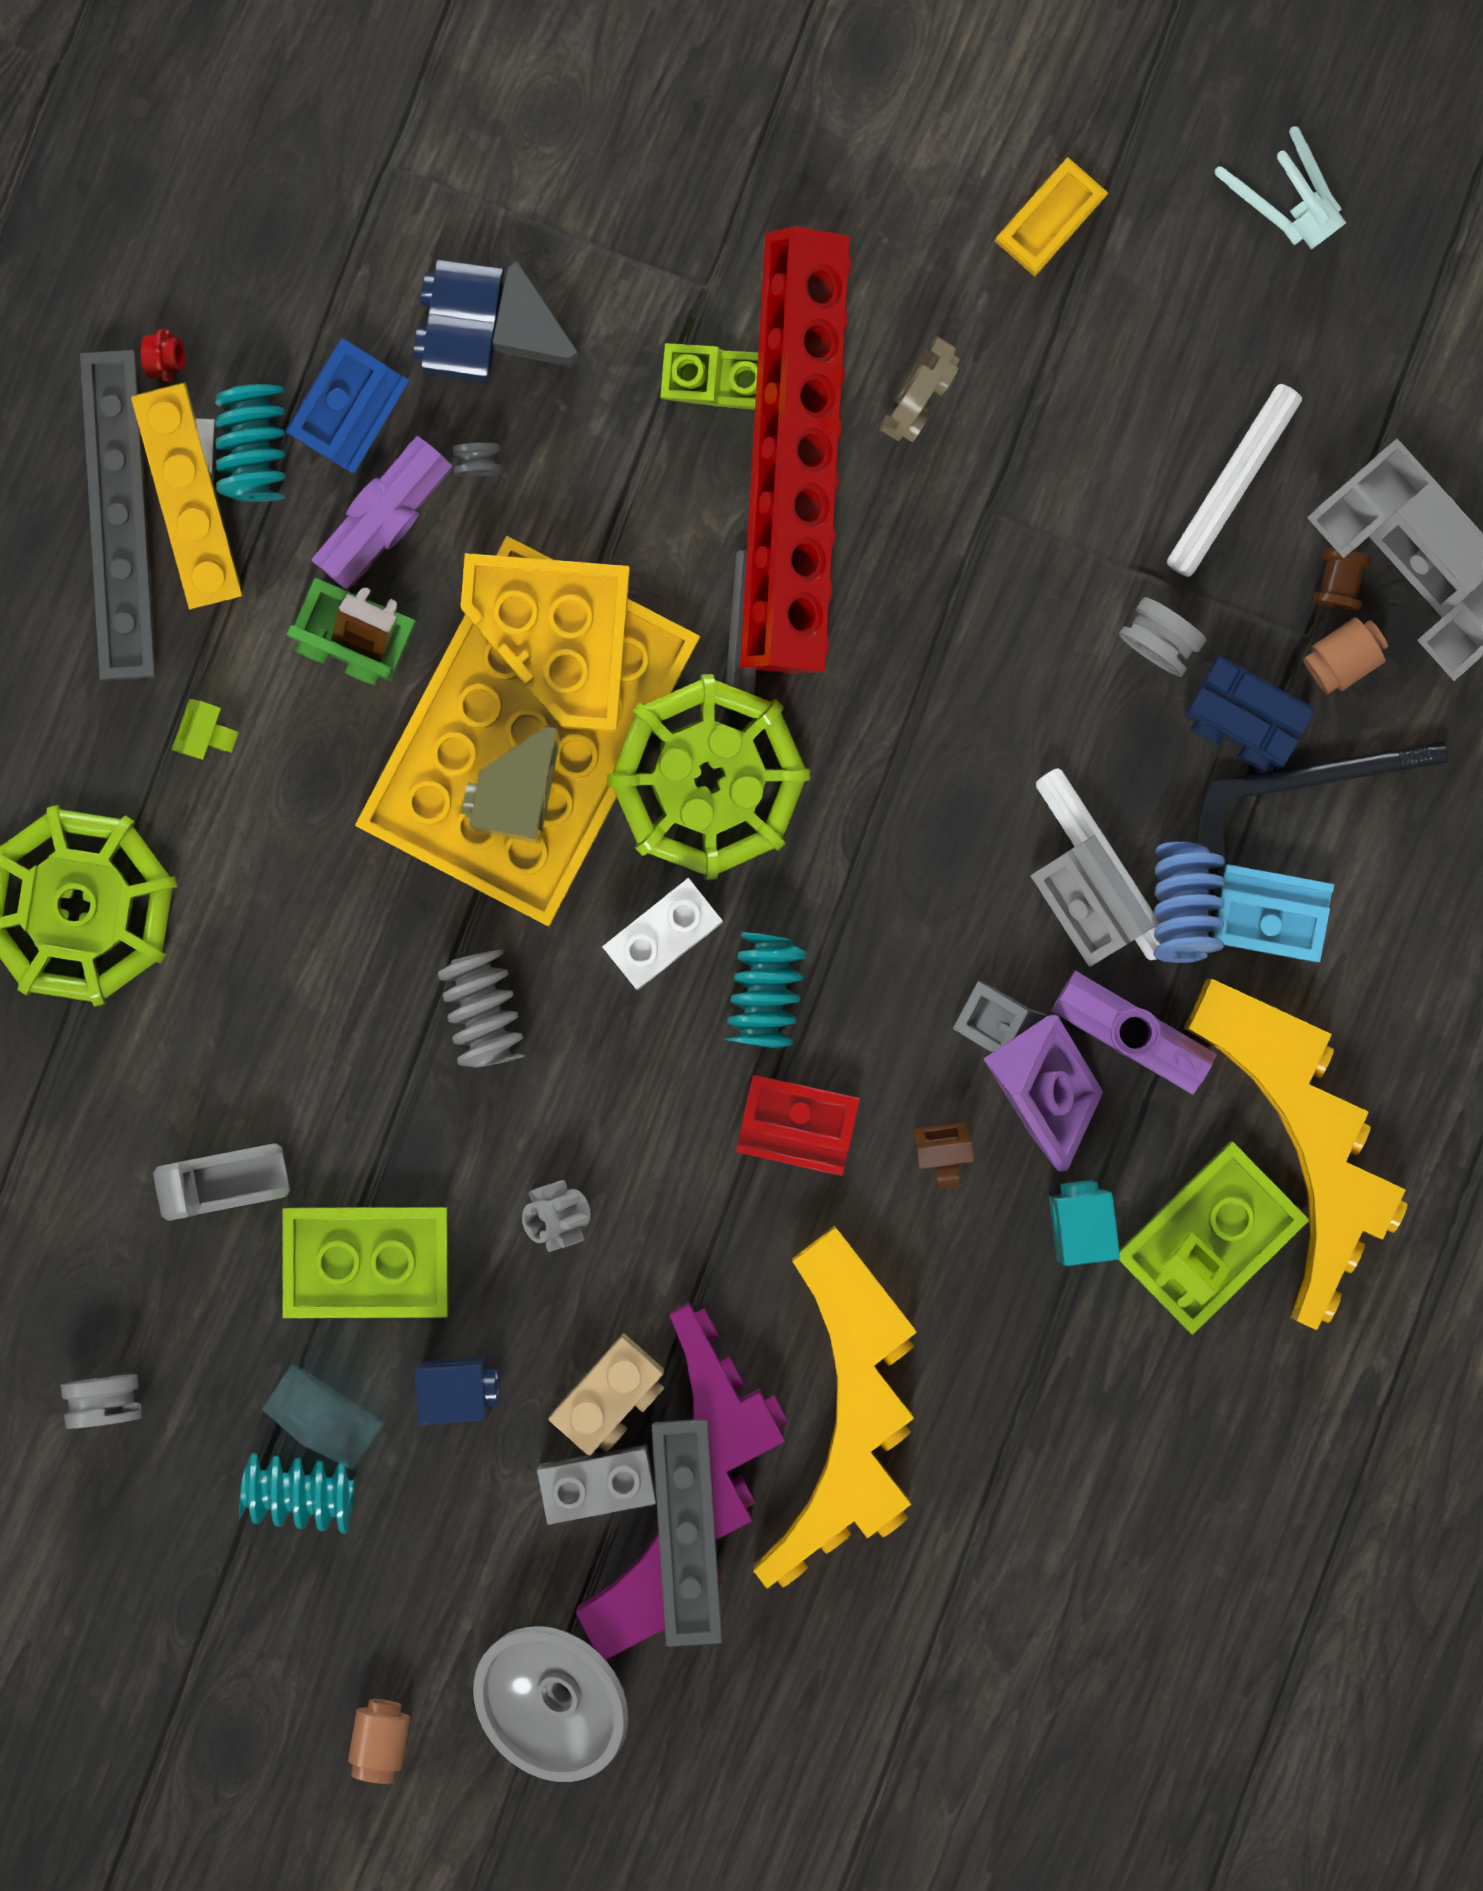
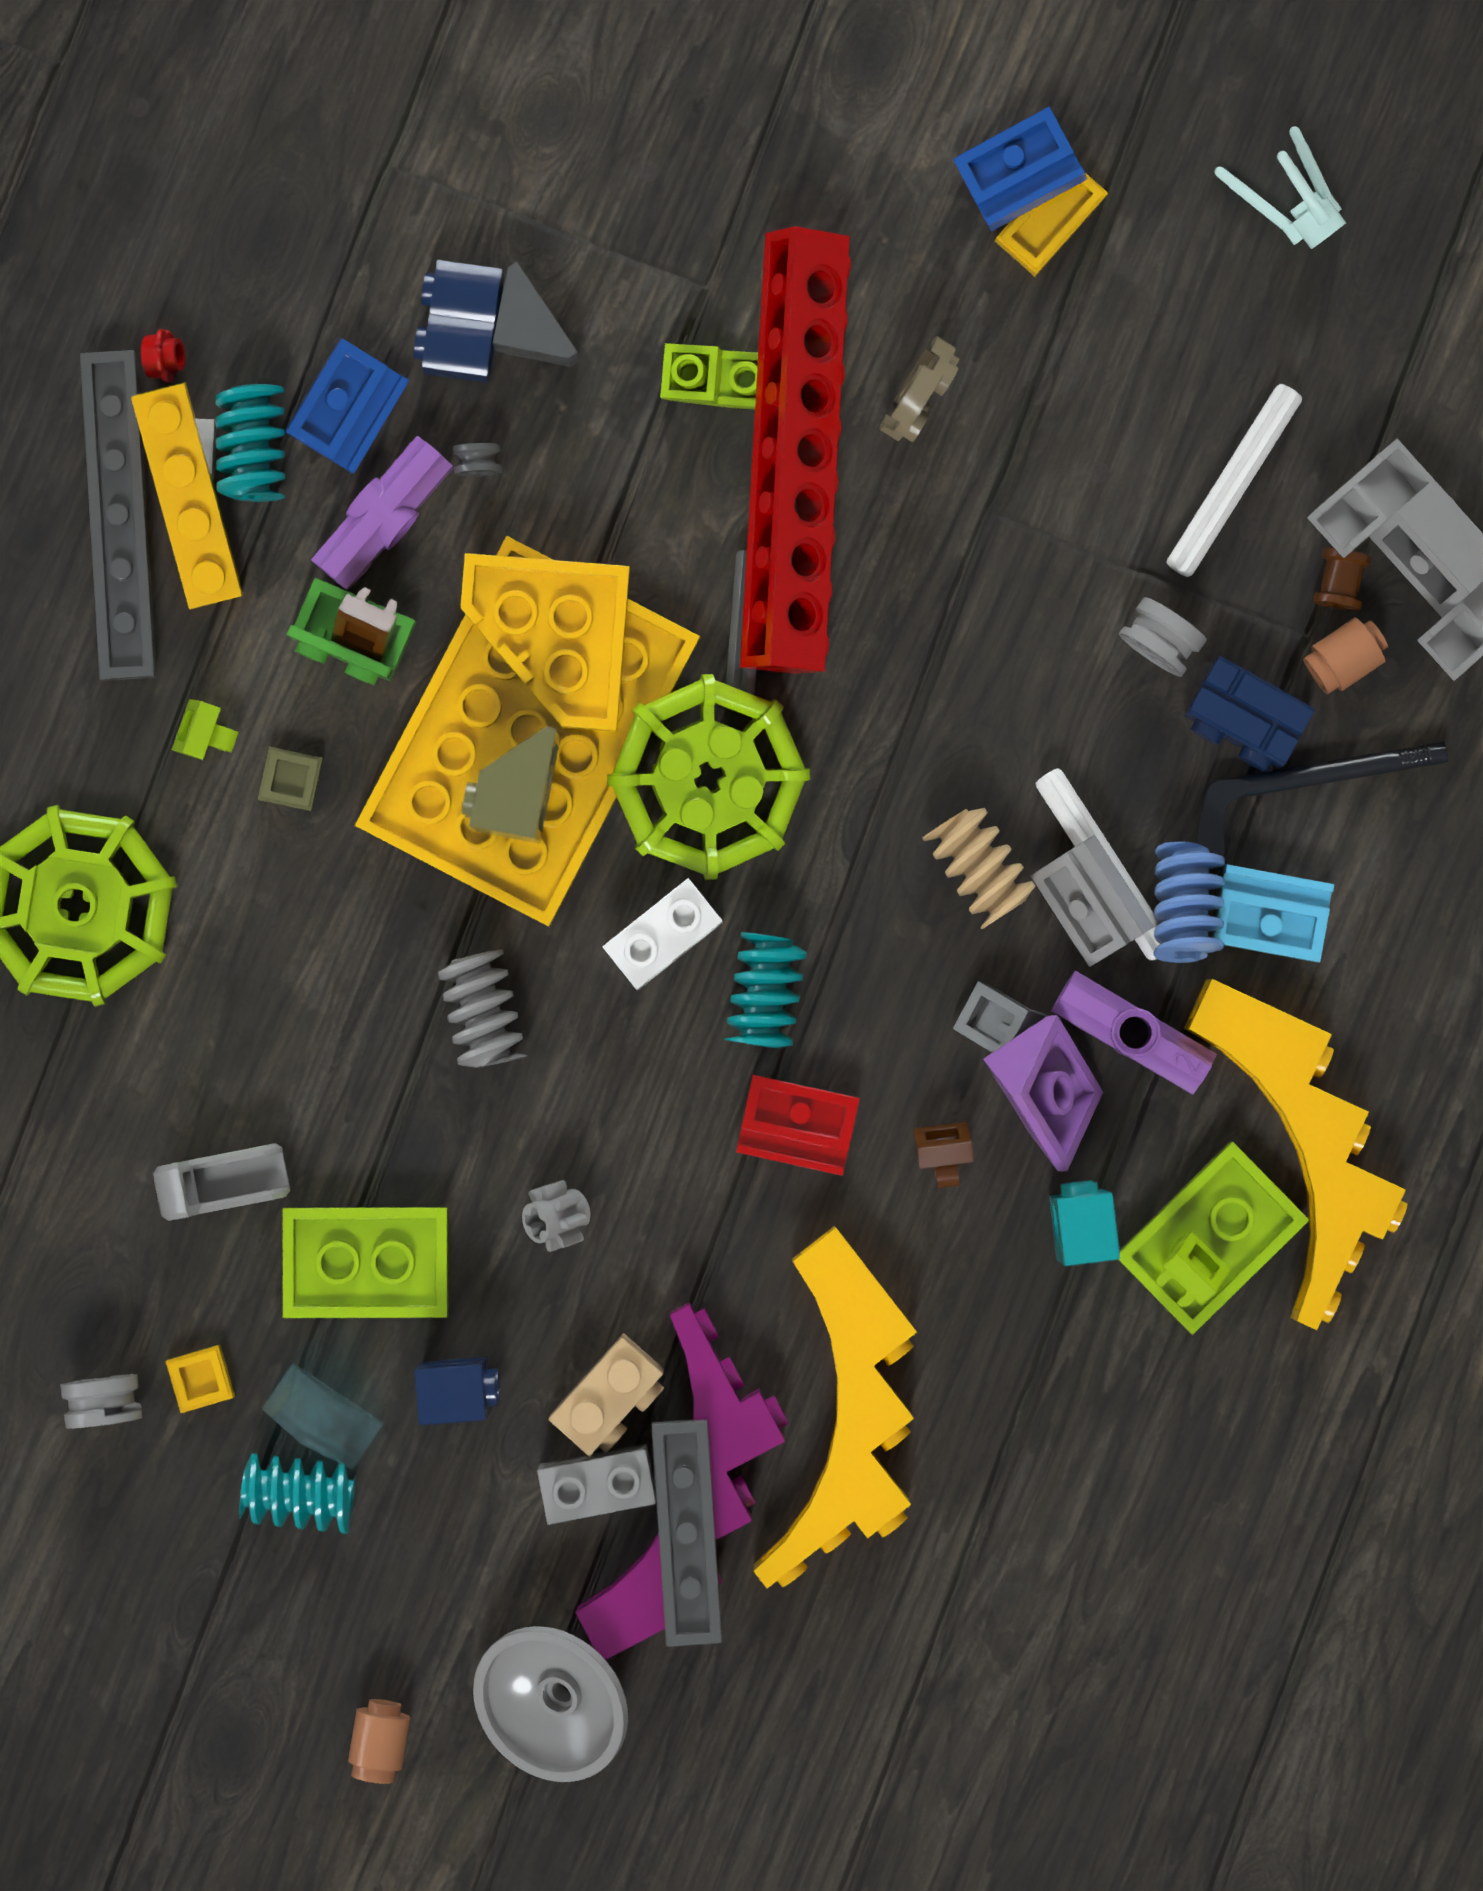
none -> yellow tile [166,1344,235,1413]
none -> olive tile [258,747,324,812]
none -> tan piece [922,808,1035,929]
none -> blue plate [953,107,1087,231]

